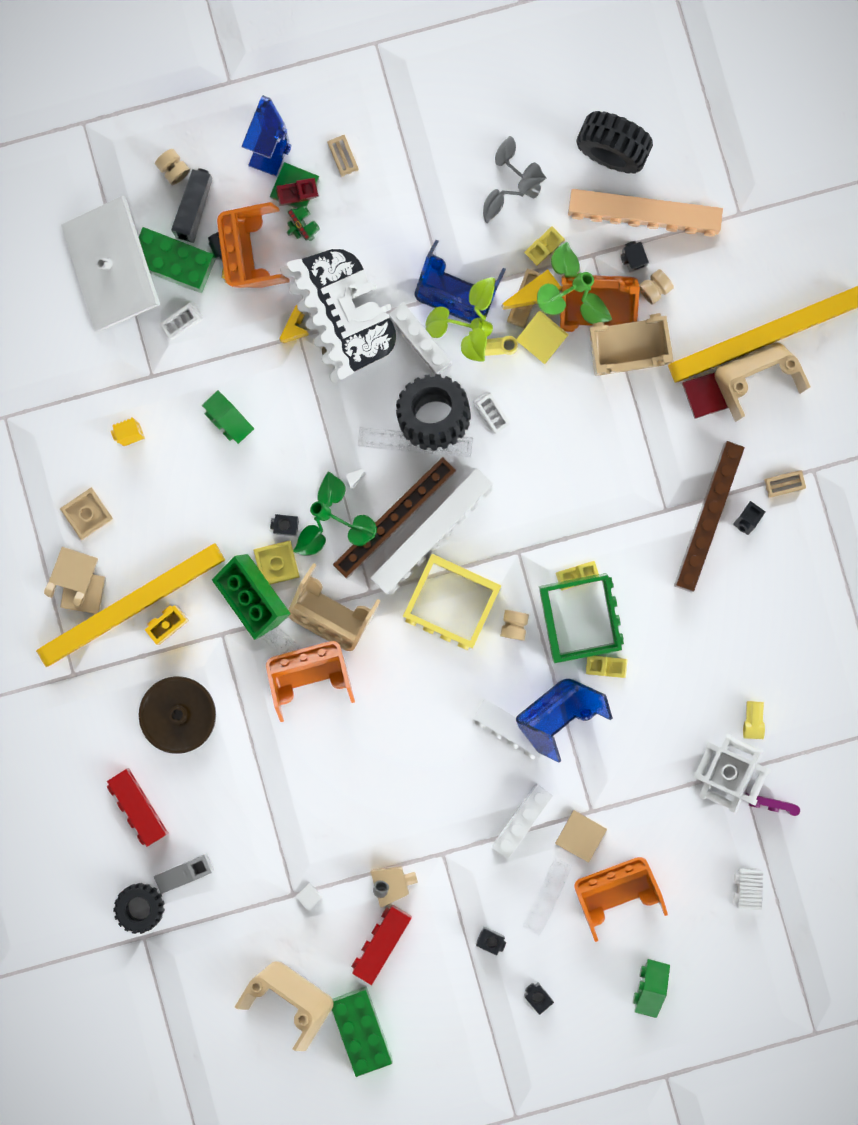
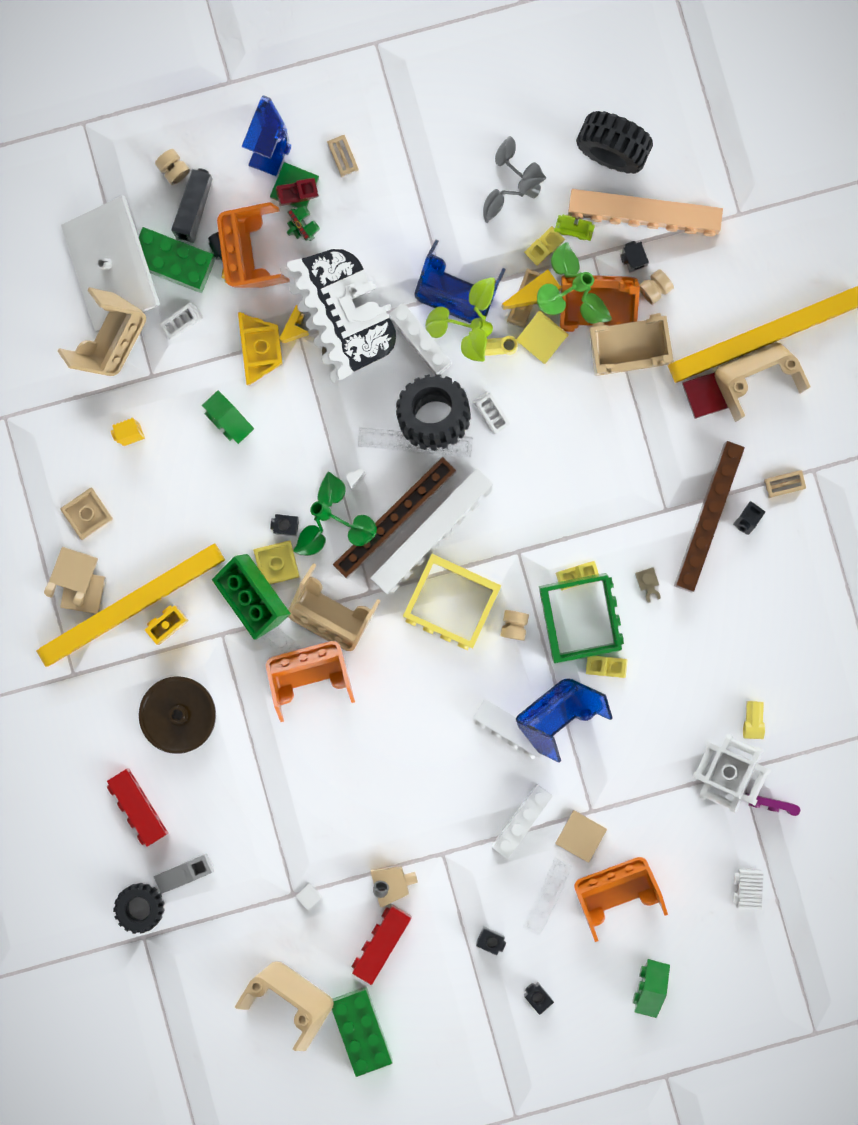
none -> tan windscreen [57,287,146,376]
none -> yellow wing [238,312,283,386]
none -> lime hinge [554,214,595,241]
none -> dark tan plate [635,567,661,603]

